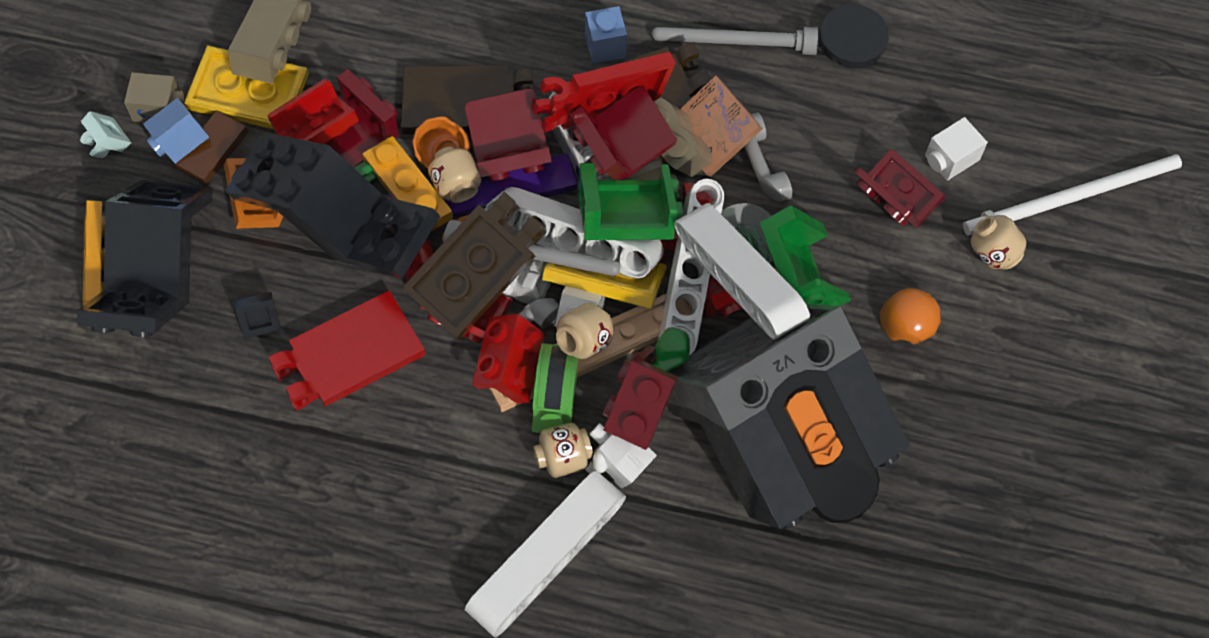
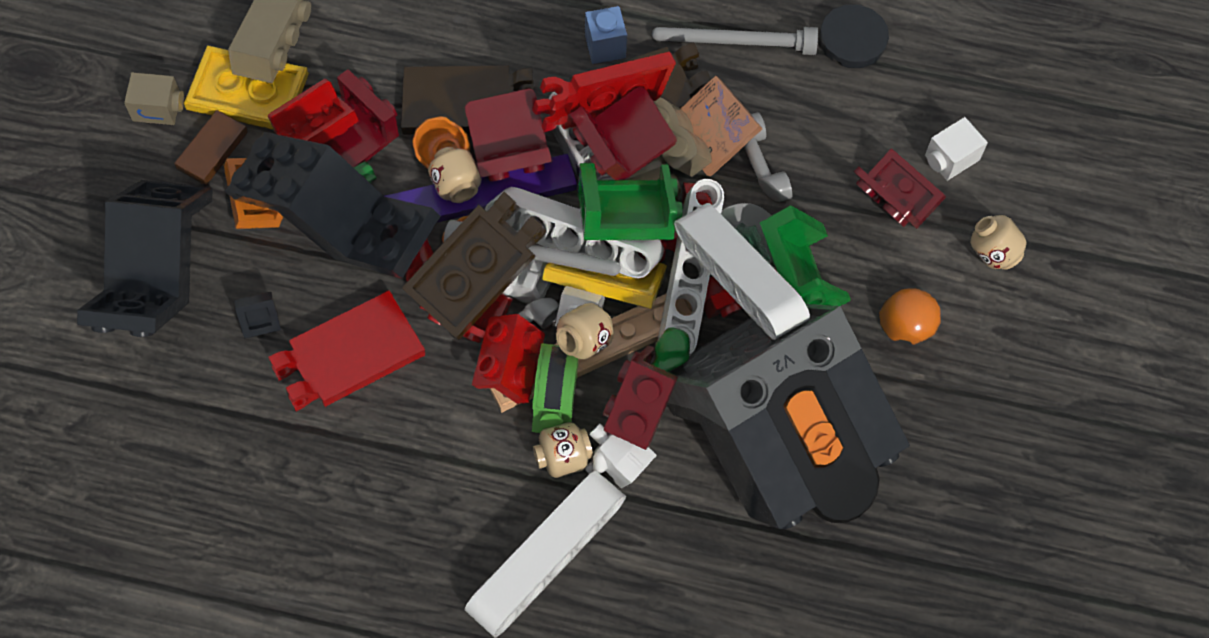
light aqua tile [80,111,131,159] -> none
light orange plate [83,200,105,305] -> none
medium blue brick [143,97,209,164] -> none
light orange plate [362,136,453,231] -> none
white bar [963,154,1182,236] -> none

